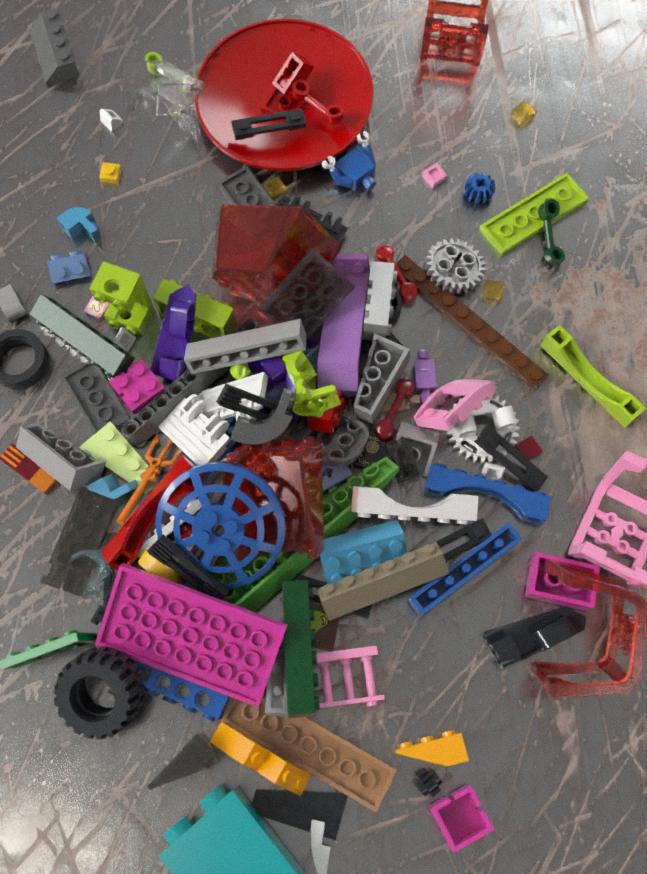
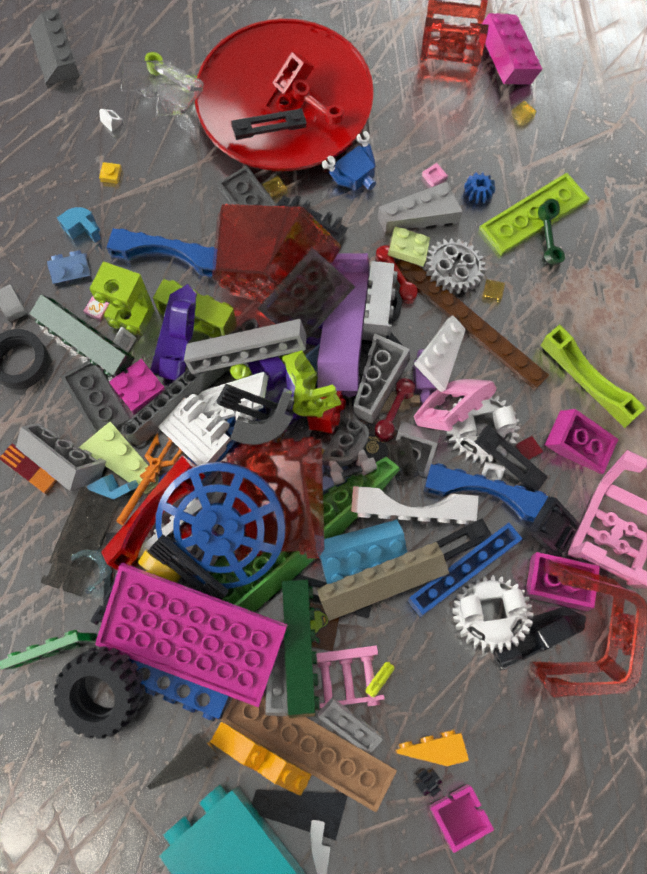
none -> blue arch [106,228,224,279]
none -> light grey plate [318,697,383,754]
none -> light grey piece [329,449,377,485]
none -> neon yellow axle [366,662,395,697]
none -> light grey wedge [378,182,463,234]
none -> yellowish green plate [388,226,430,266]
none -> white wing [414,315,466,392]
none -> white piece [453,575,533,653]
none -> dark pink brick [478,13,543,84]
none -> black container [528,496,580,557]
none -> dark pink slope [545,409,619,474]

